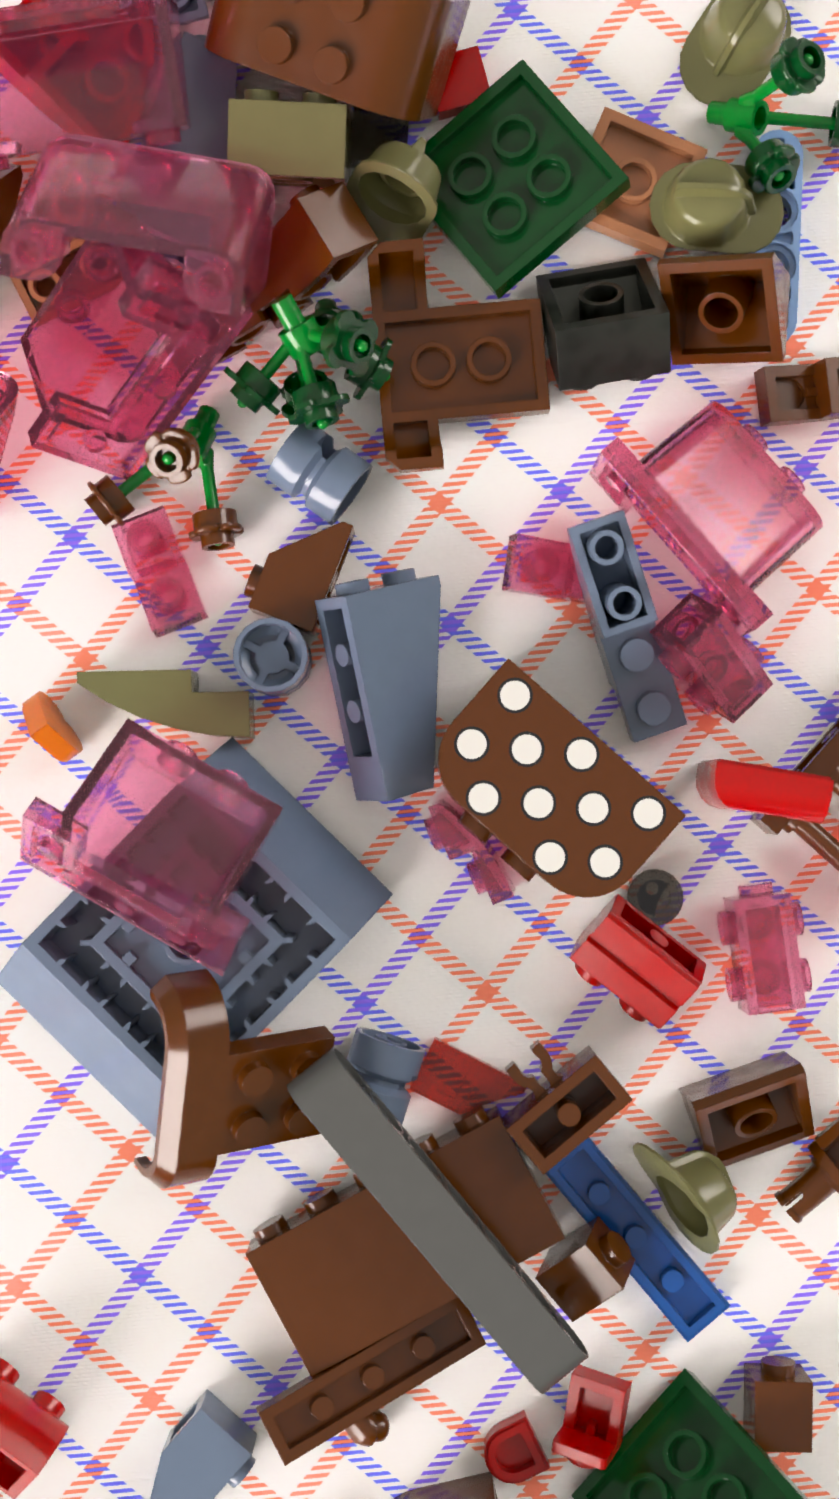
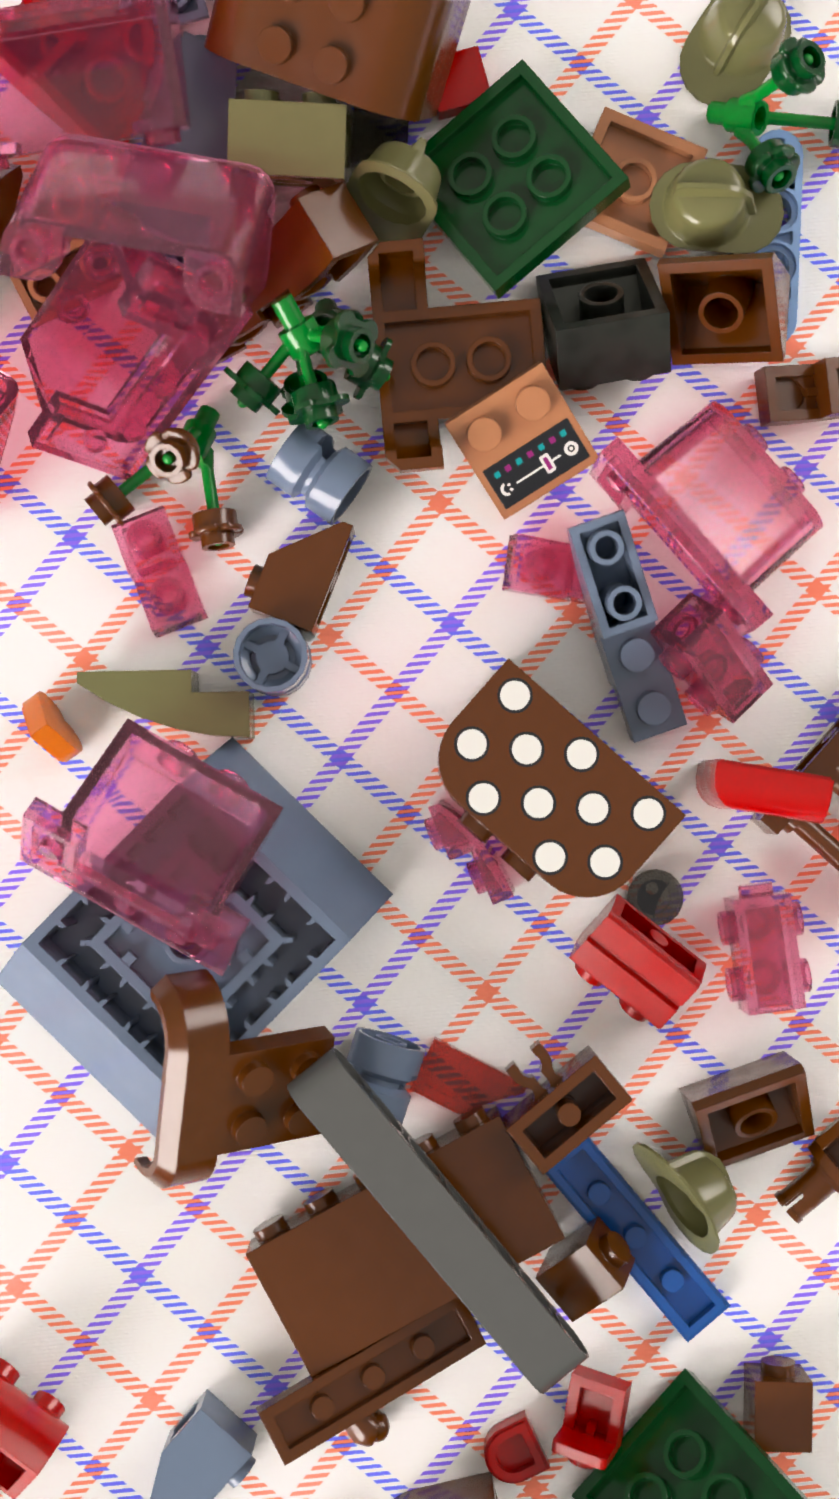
sand blue slope [315,568,441,802] -> none
none -> nougat plate [444,361,600,520]

